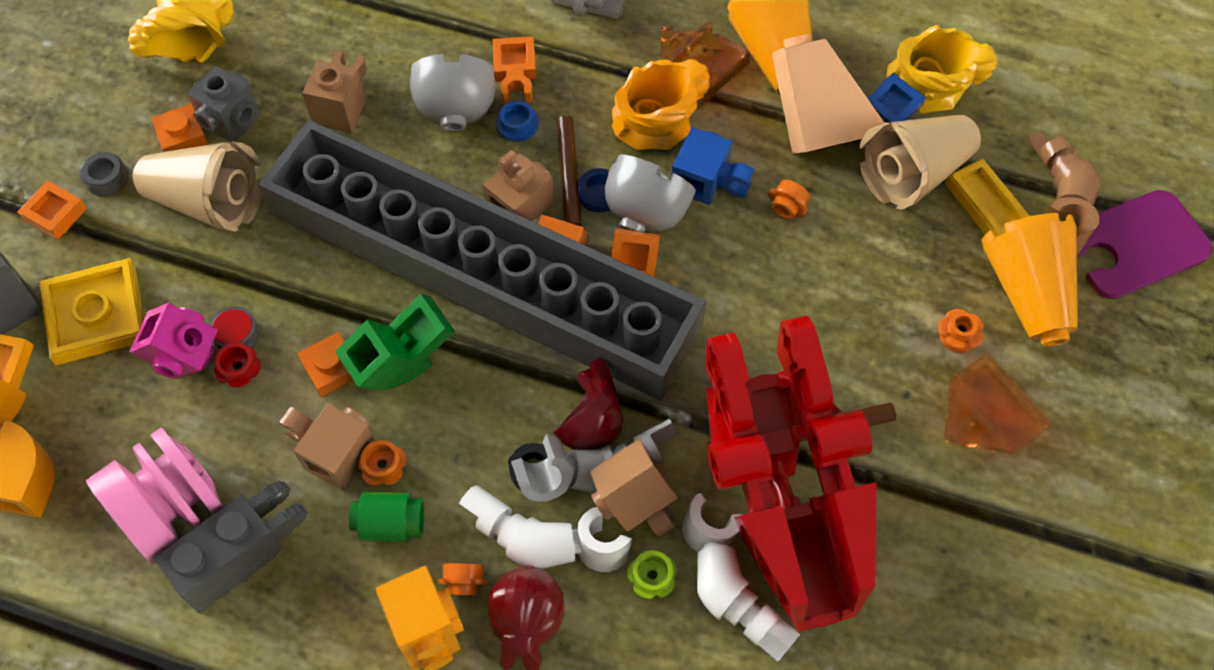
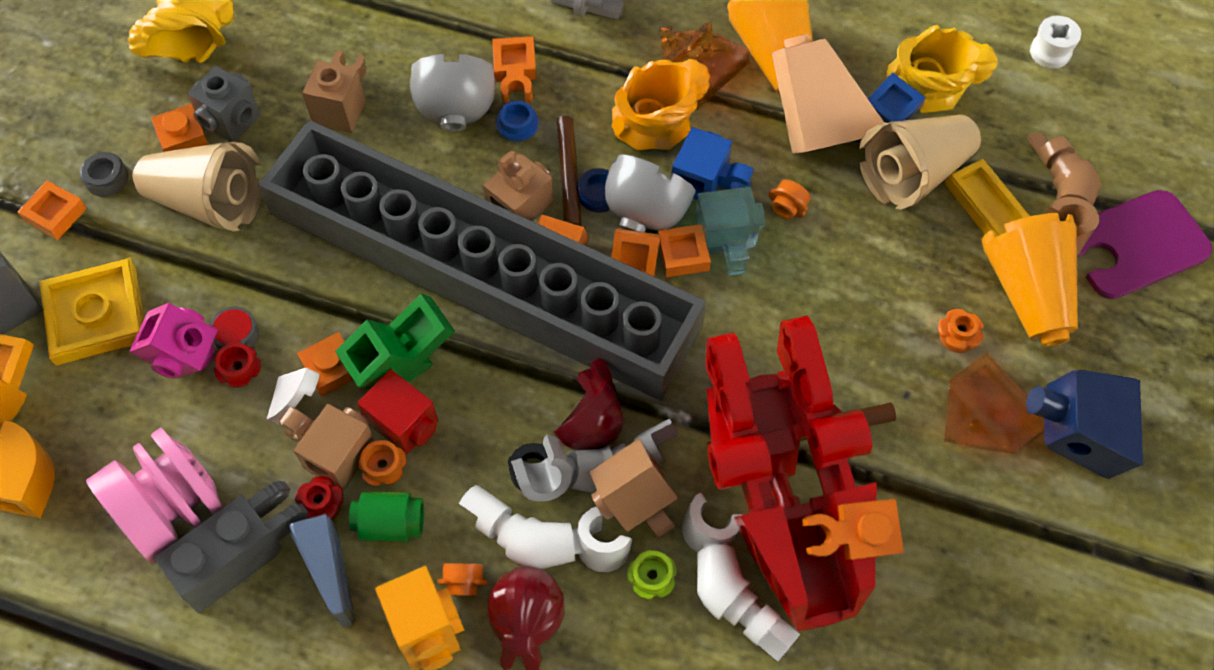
none -> white tile [267,367,320,426]
none -> sand blue slope [289,514,355,628]
none -> red plate [294,476,344,520]
none -> red brick [357,369,439,455]
none -> orange plate [658,224,711,277]
none -> clear light blue brick [695,186,765,276]
none -> orange plate [802,498,904,560]
none -> dark blue torso [1026,370,1143,479]
none -> white wheel [1030,16,1082,69]

